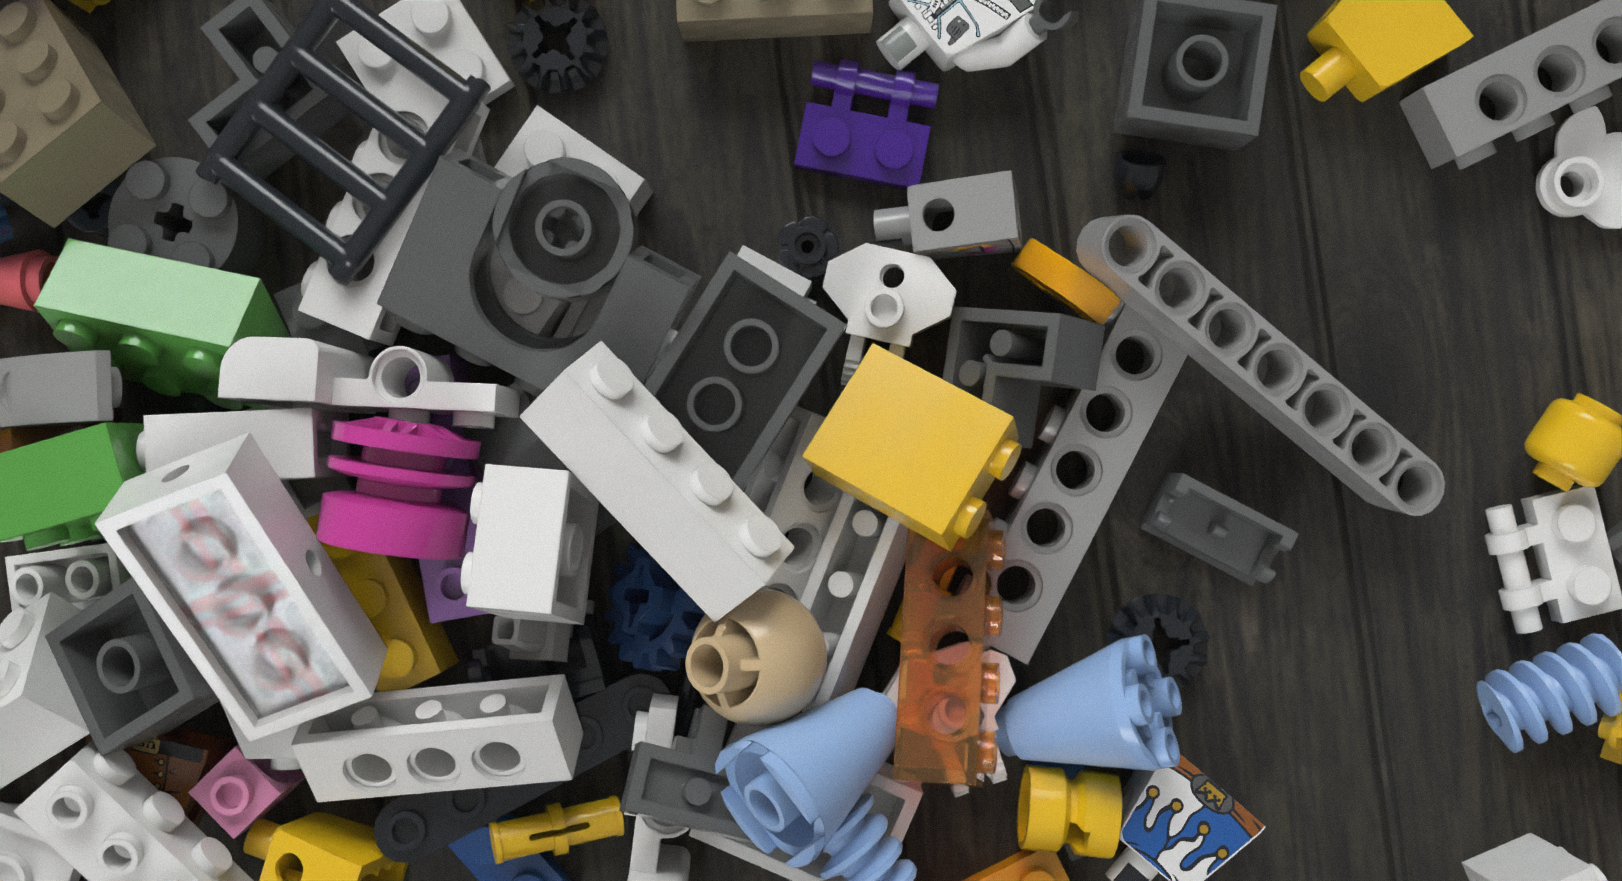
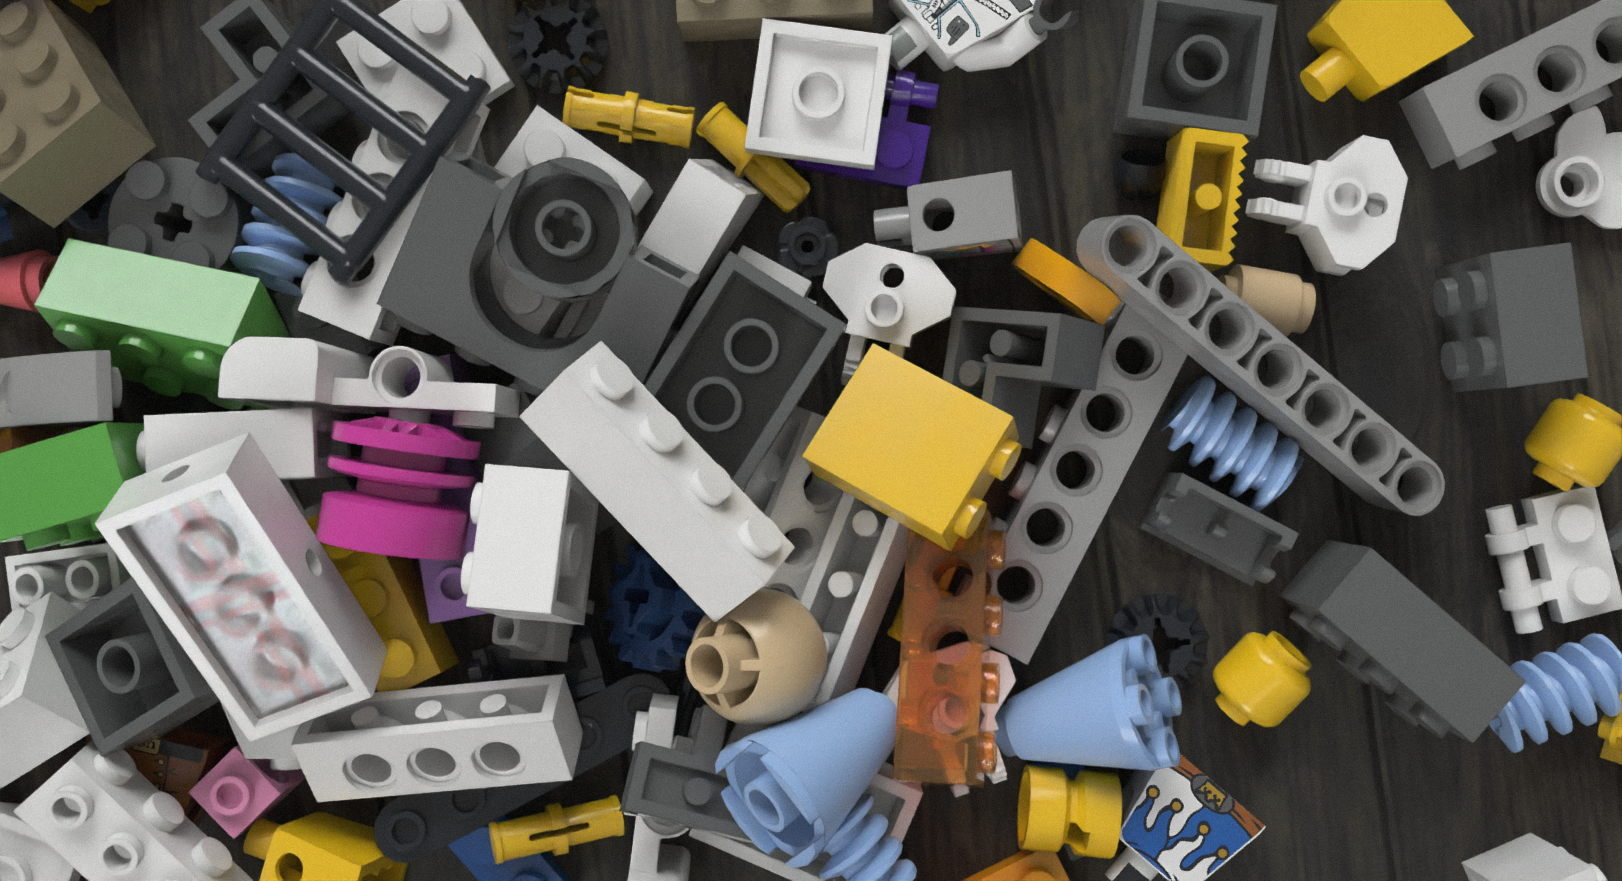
none -> light blue piece [230,153,343,297]
none -> yellow pin [563,86,695,149]
none -> white slope [637,159,765,323]
none -> yellow axle [696,102,810,213]
none -> white plate [745,18,893,170]
none -> yellow brick [1156,128,1249,272]
none -> light blue piece [1158,376,1304,512]
none -> yellow head [1213,631,1312,727]
none -> tan brick [1218,264,1316,337]
none -> white hinge [1245,135,1408,276]
none -> dark grey brick [1278,540,1526,743]
none -> dark grey brick [1432,243,1589,392]

